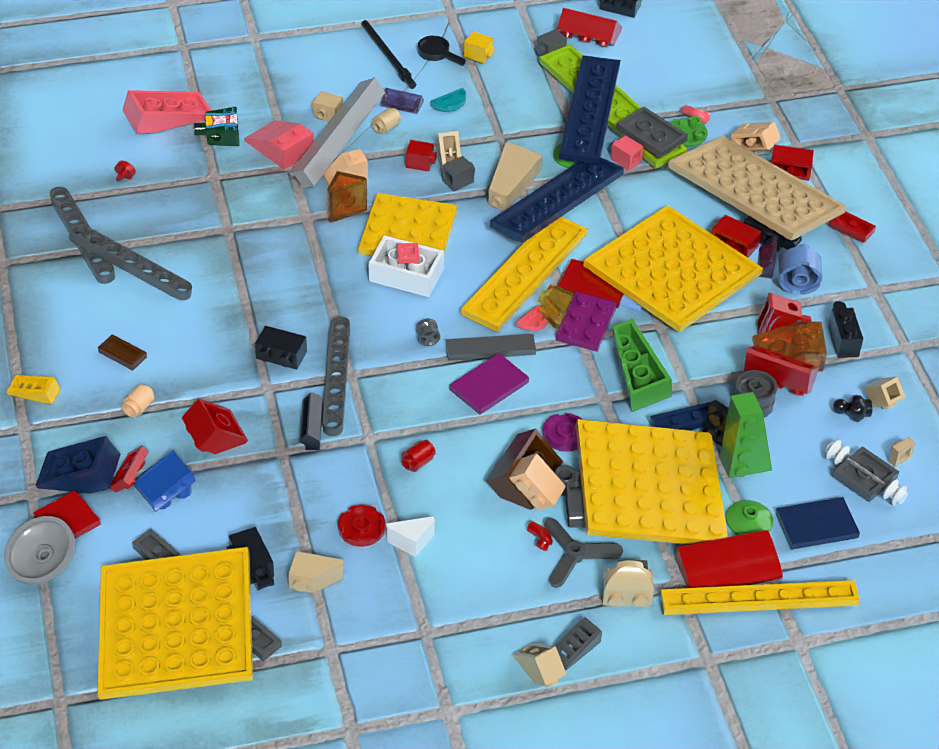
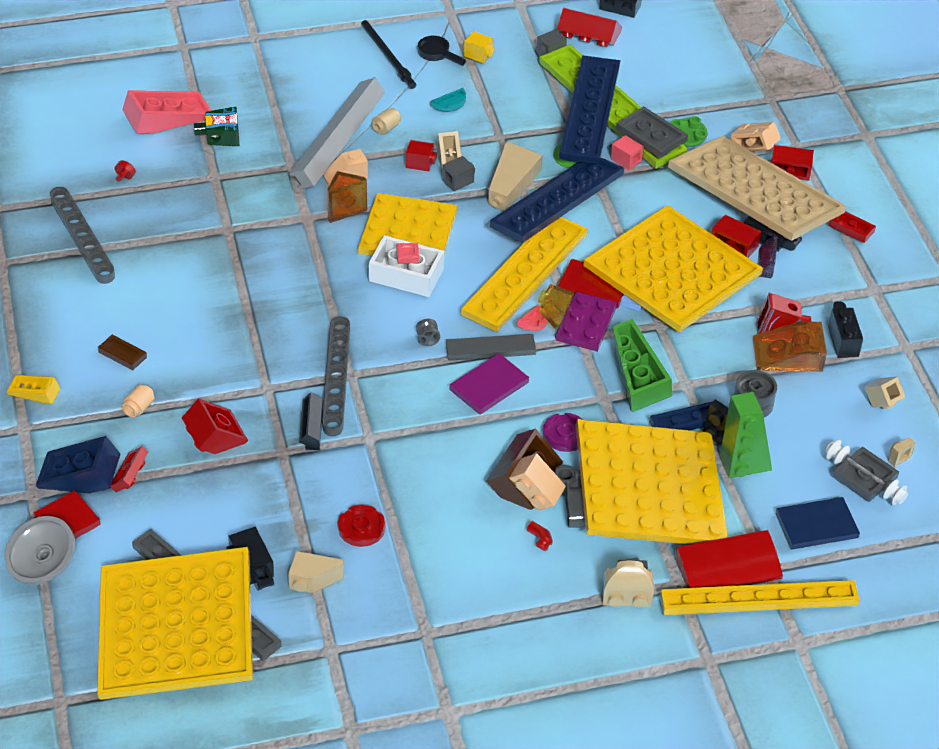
dark grey beam [69,223,192,300] -> none
blue slope [133,450,196,512] -> none
coral slope [244,120,314,170] -> none
black brick [255,325,307,370] -> none
tan brick [311,91,343,122] -> none
clear purple slope [380,87,424,114] -> none
white slope [386,516,435,557] -> none
red brick [401,440,436,472] -> none
tan slope [513,643,567,687] -> none
dark grey piece [544,518,623,588] -> none
dark grey slope [555,617,602,670] -> none
coral arm [681,105,710,124] -> none
bright green dish [726,500,773,535] -> none
red slope [744,345,819,396] -> none
medium blue brick [779,244,822,295] -> none
black animal [833,395,872,422] -> none

